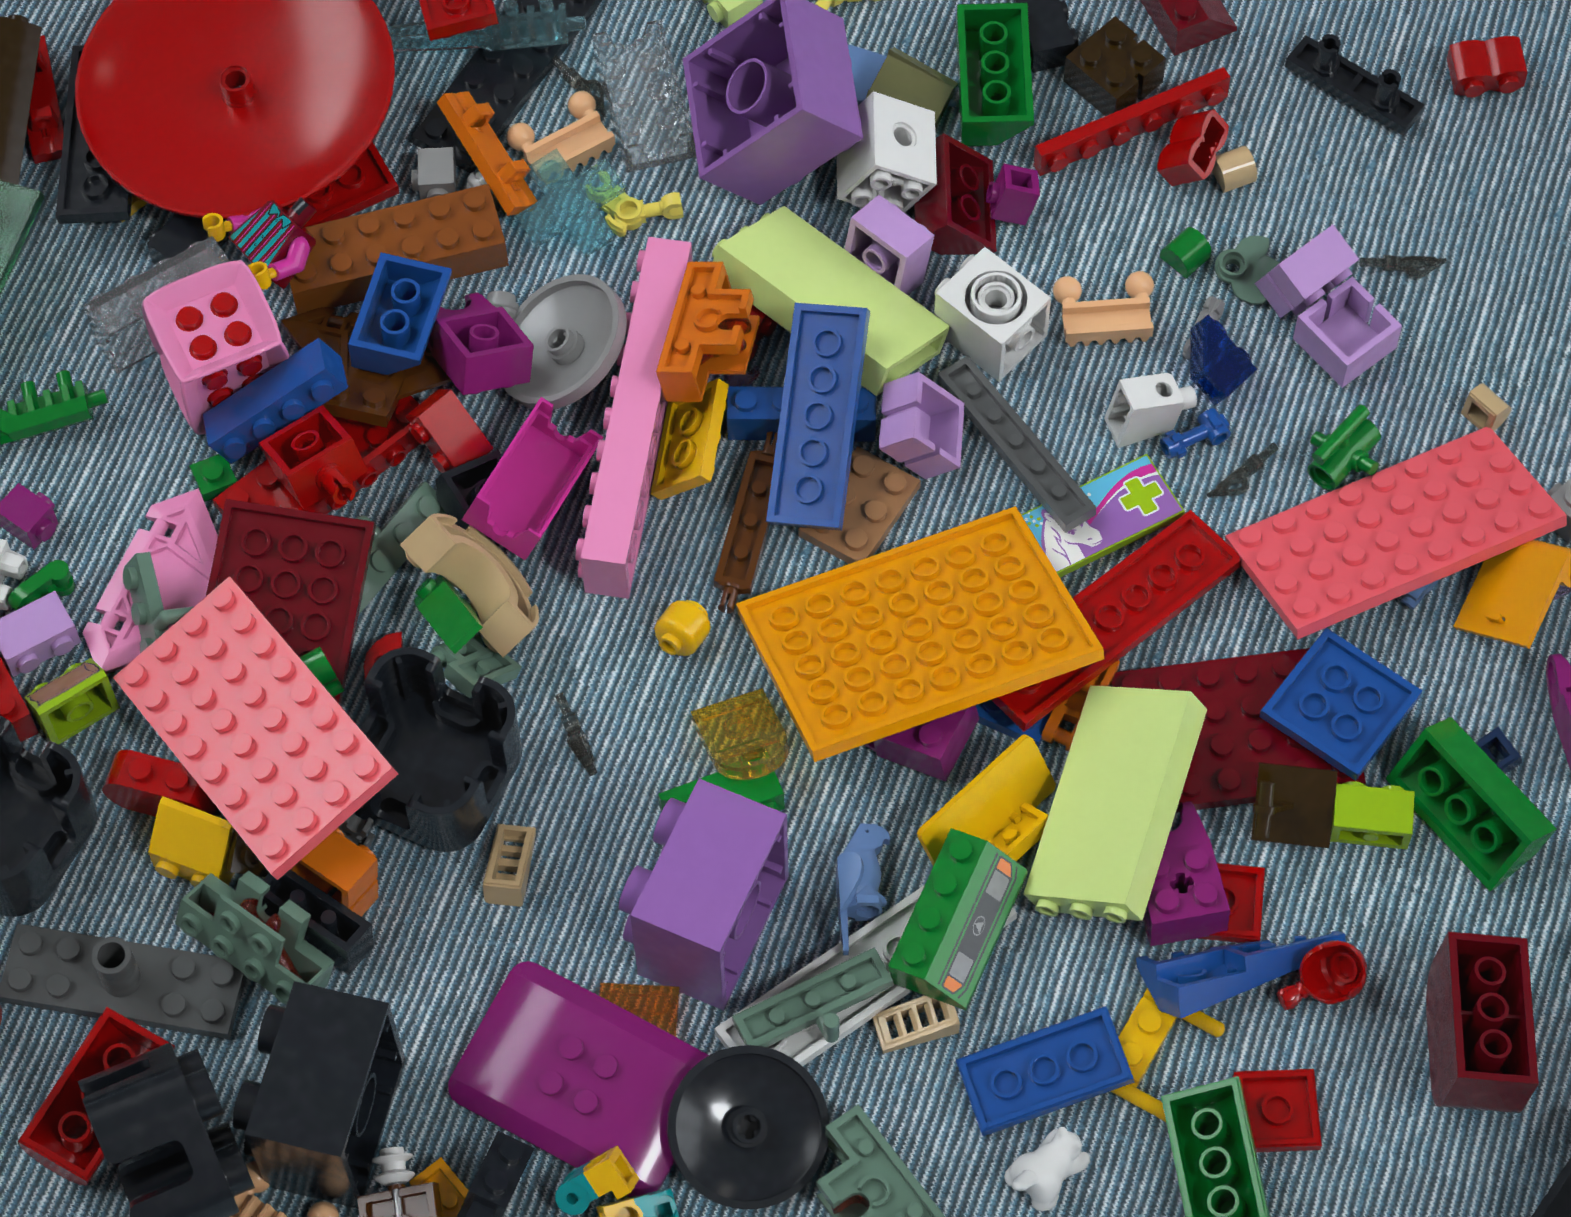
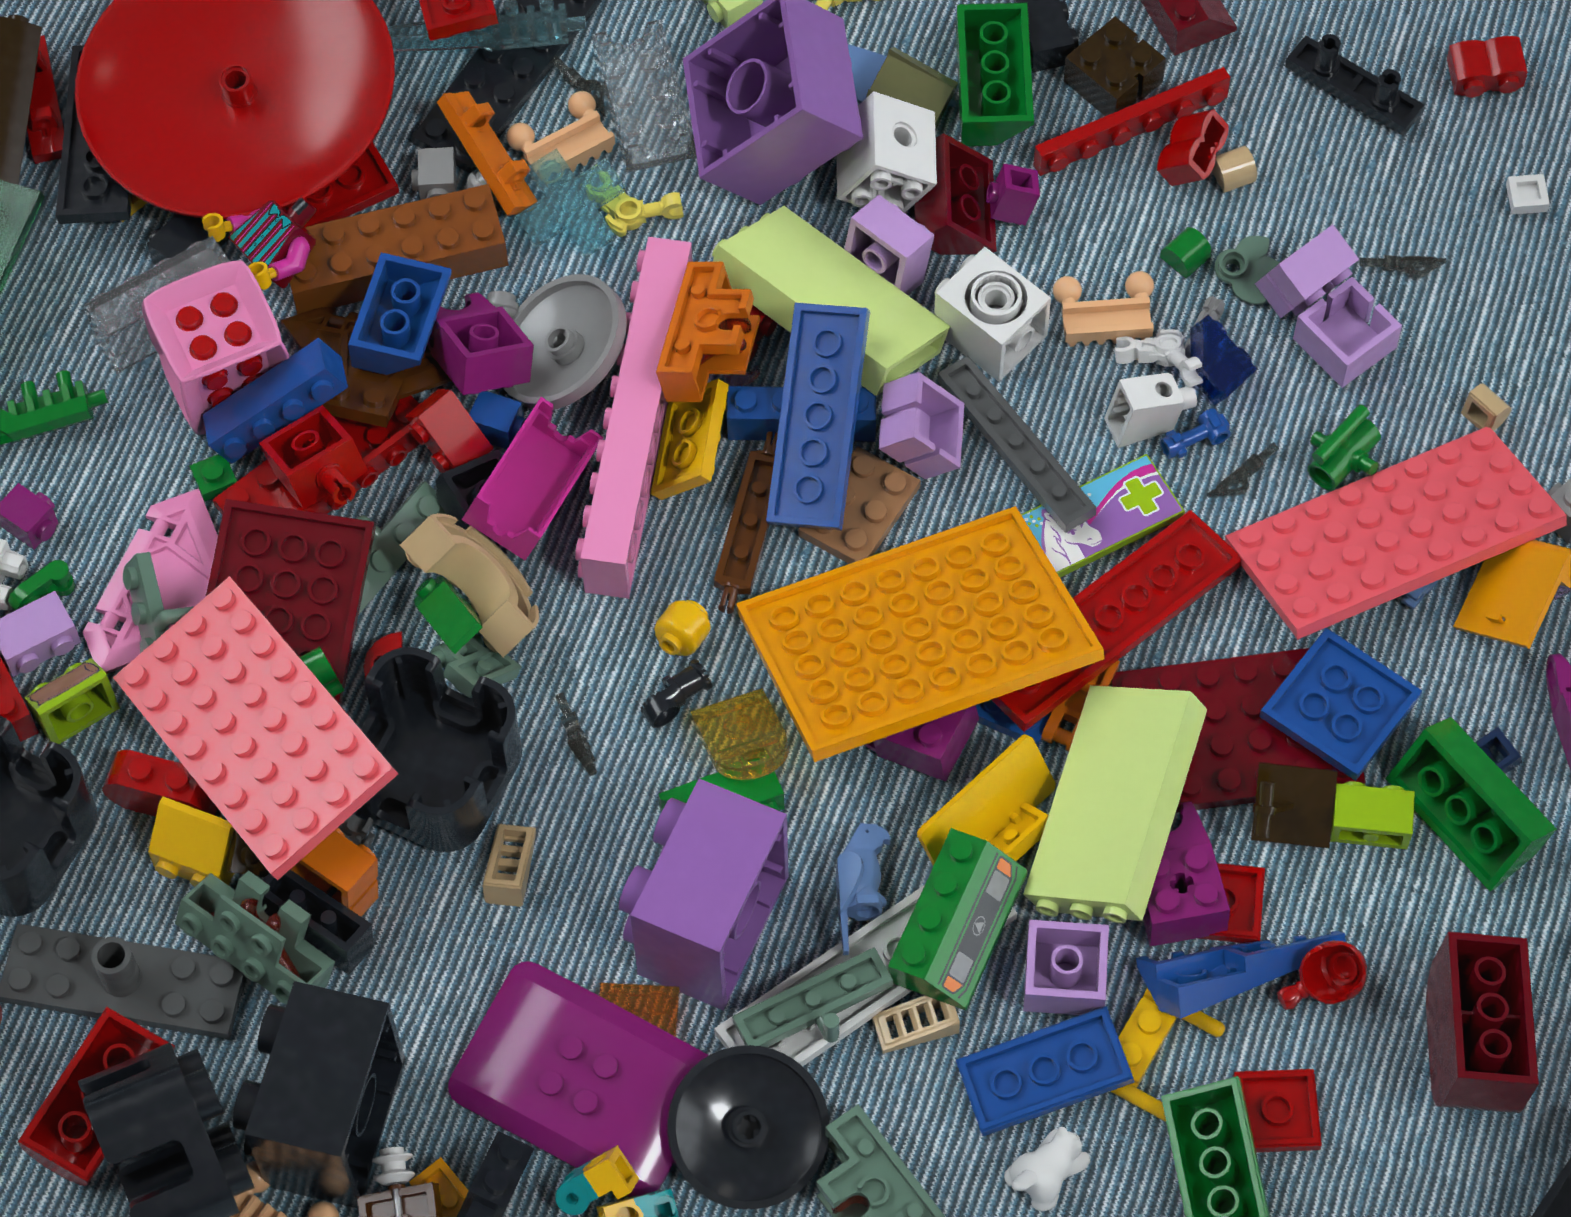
none -> blue brick [469,391,527,449]
none -> black connector [640,659,713,728]
none -> lavender brick [1023,920,1109,1015]
none -> white piece [1115,329,1203,387]
none -> white plate [1506,174,1550,215]

